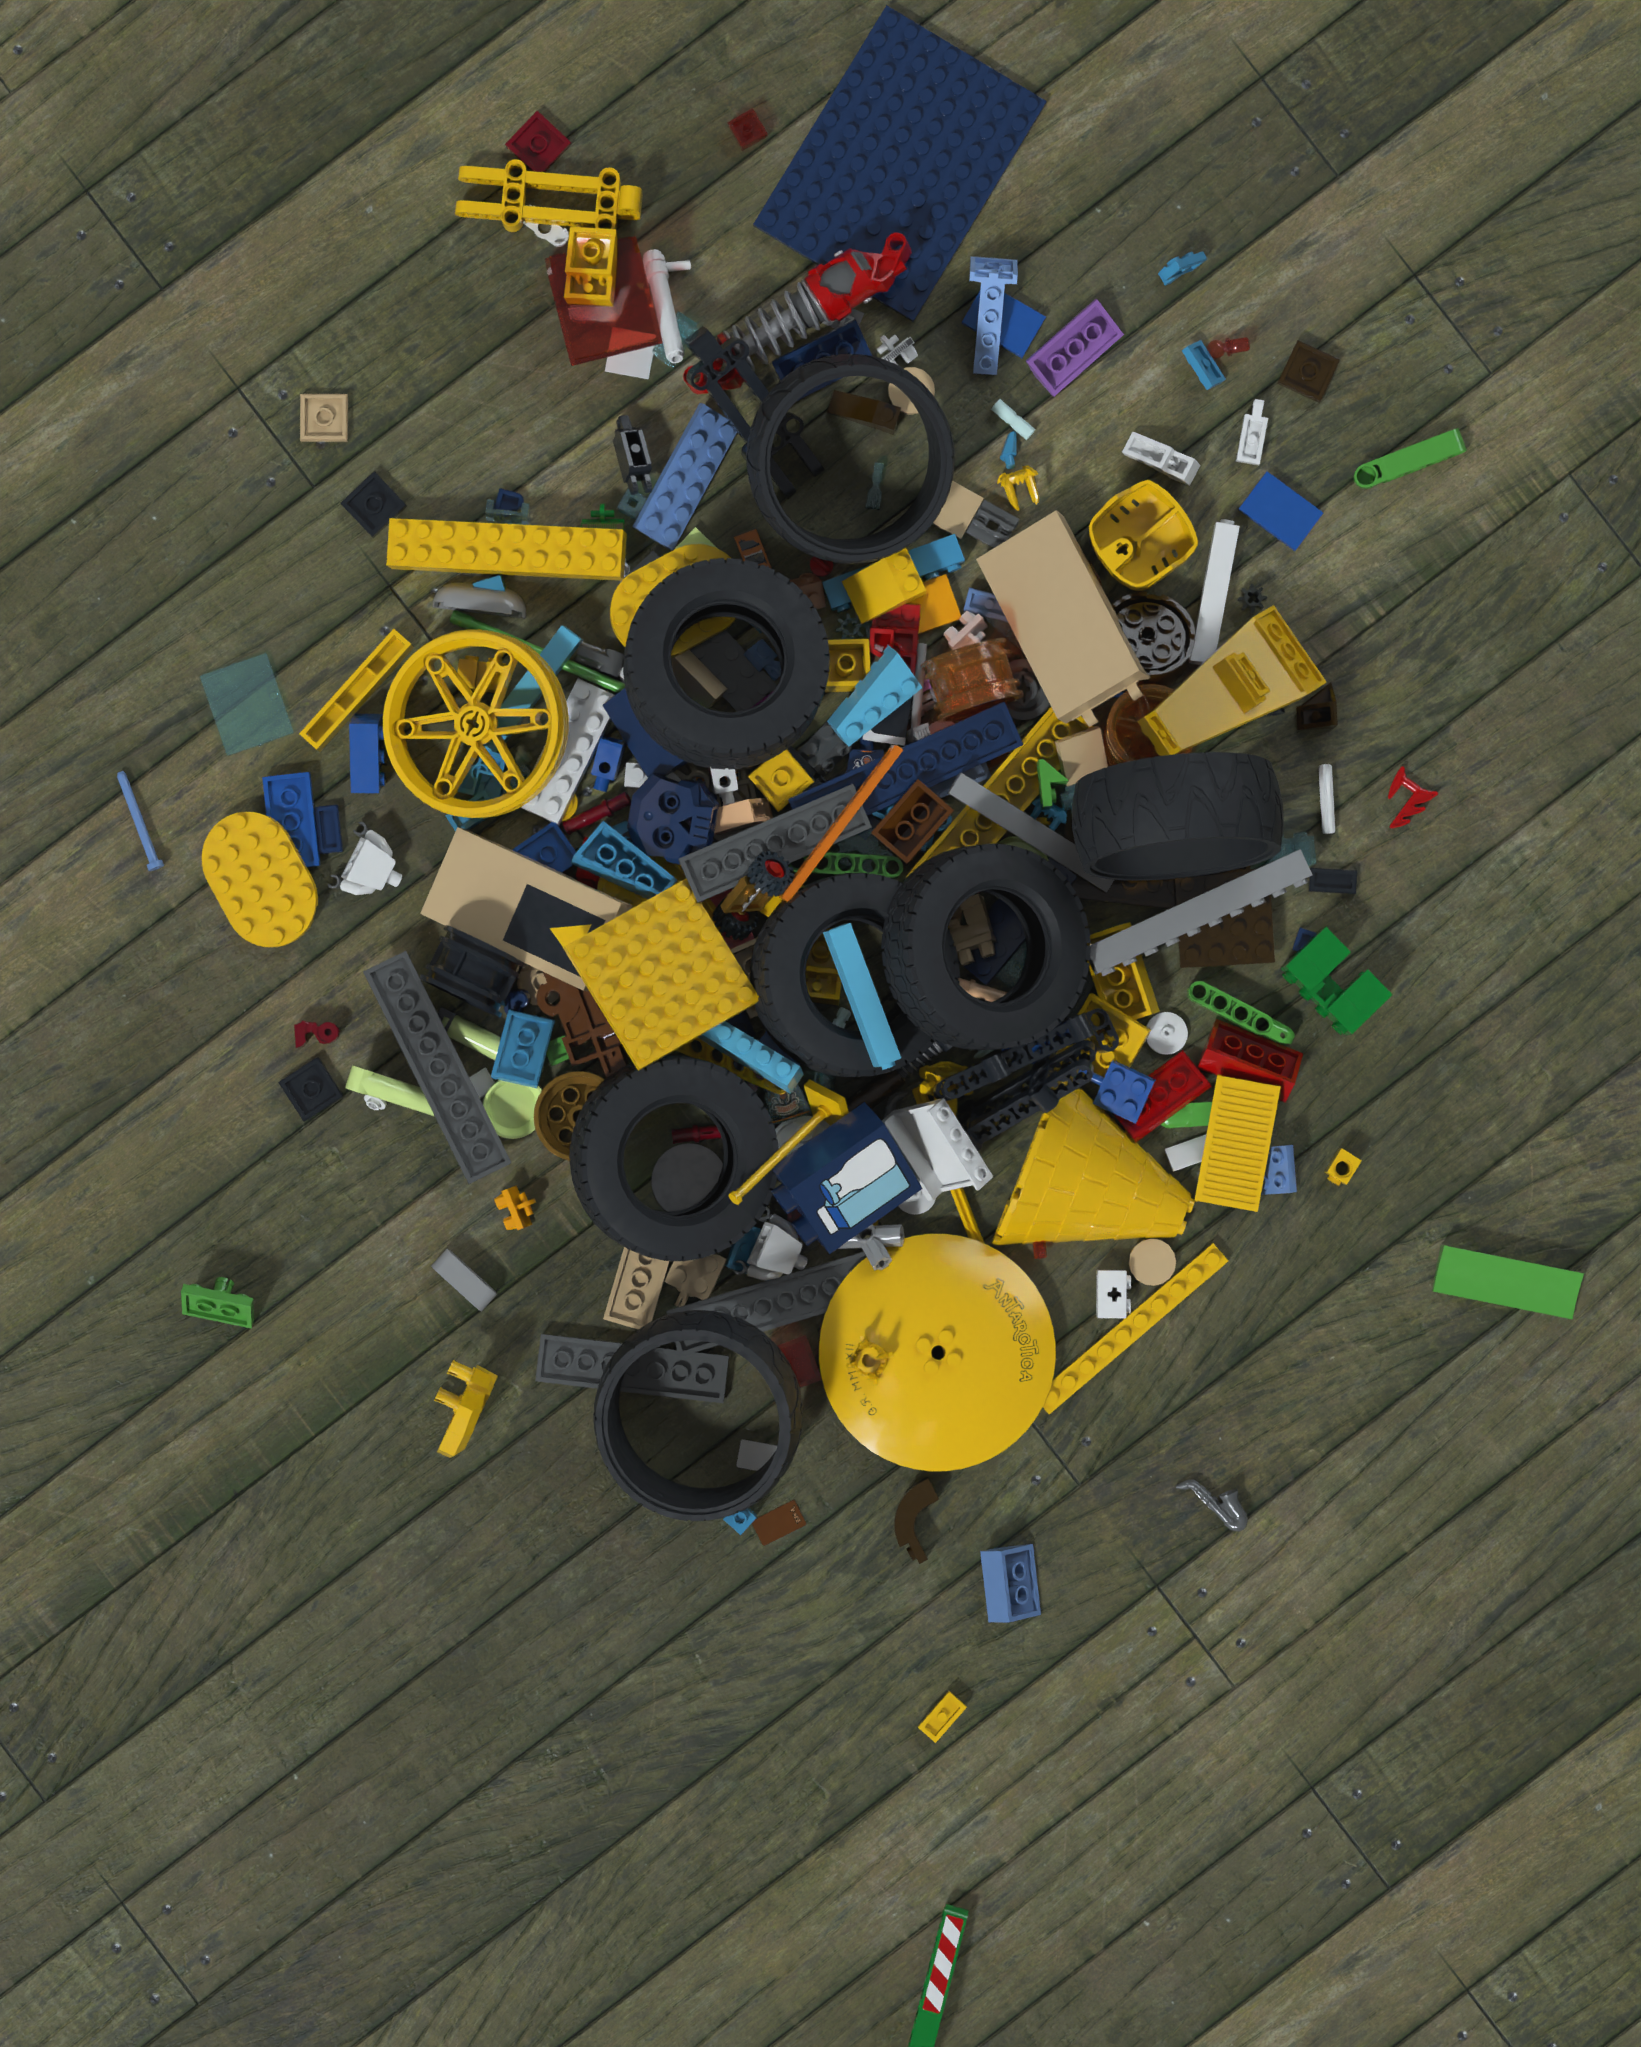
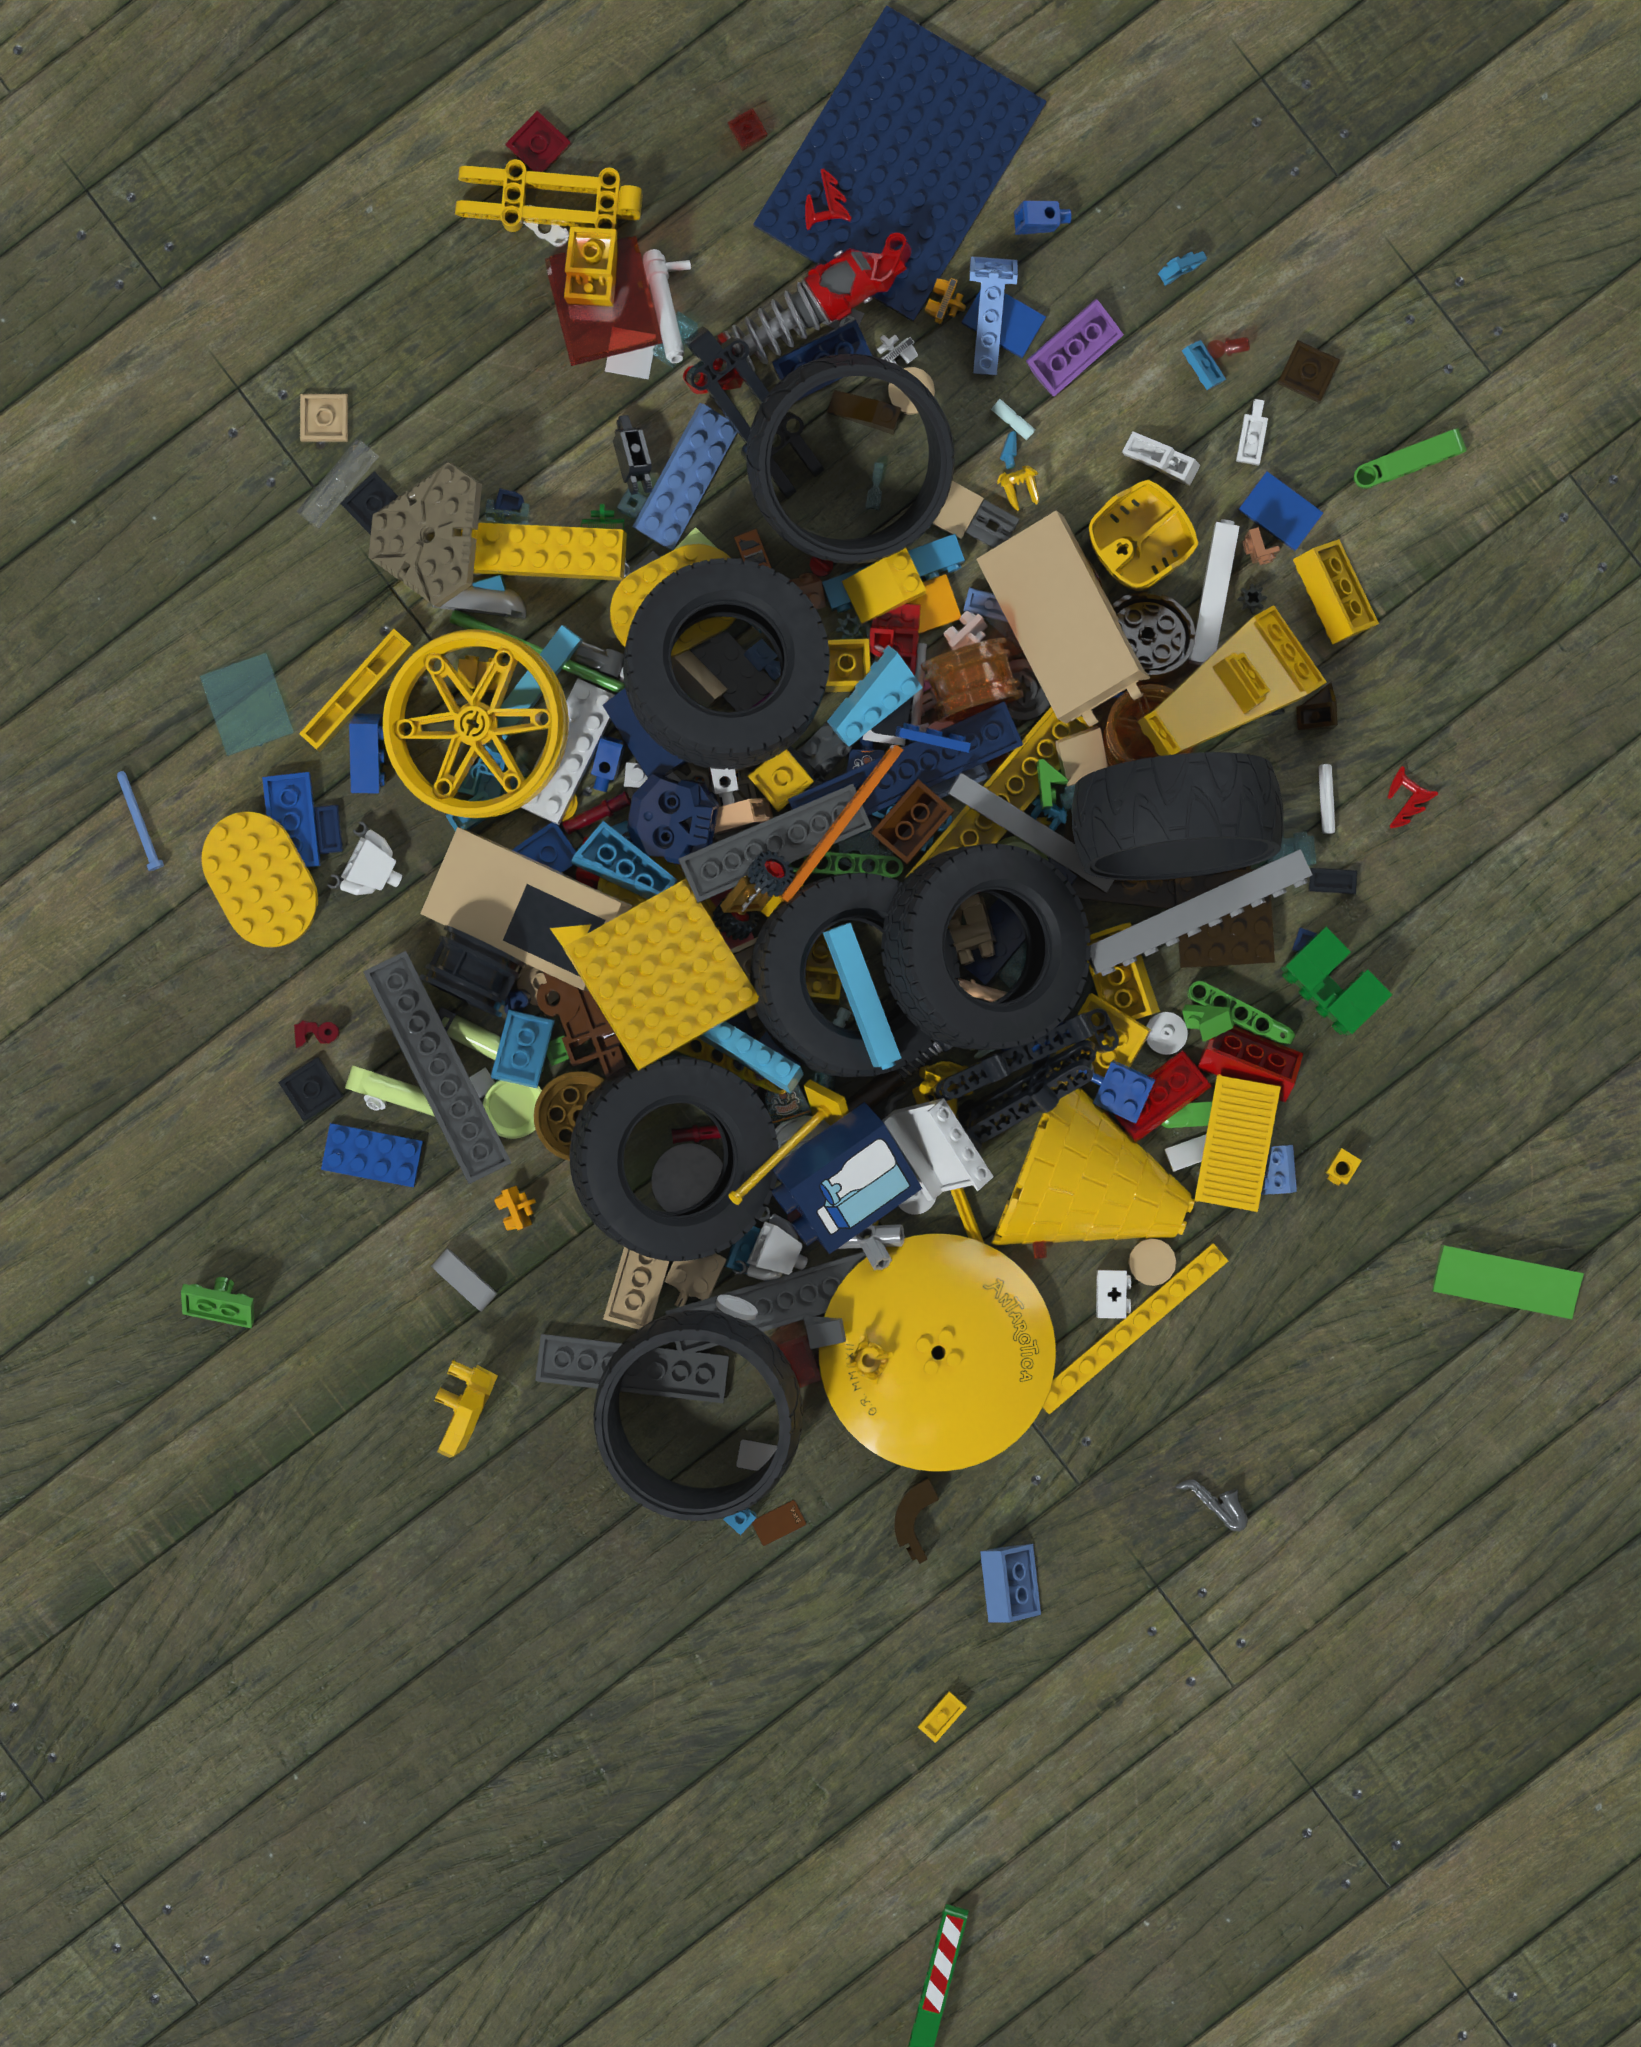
none -> clear brick [296,440,379,529]
none -> blue plate [321,1123,423,1187]
none -> dark tan plate [368,462,482,607]
none -> white piece [715,1295,758,1320]
none -> dark grey slope [803,1316,846,1349]
none -> red piece [805,169,851,231]
none -> blue plate [895,723,971,753]
none -> light orange hips [924,278,966,324]
none -> blue torso [1014,201,1071,235]
none -> bright green slope [1182,1004,1234,1042]
none -> nougat bracket [1243,527,1280,565]
none -> yellow slope [1293,539,1379,644]

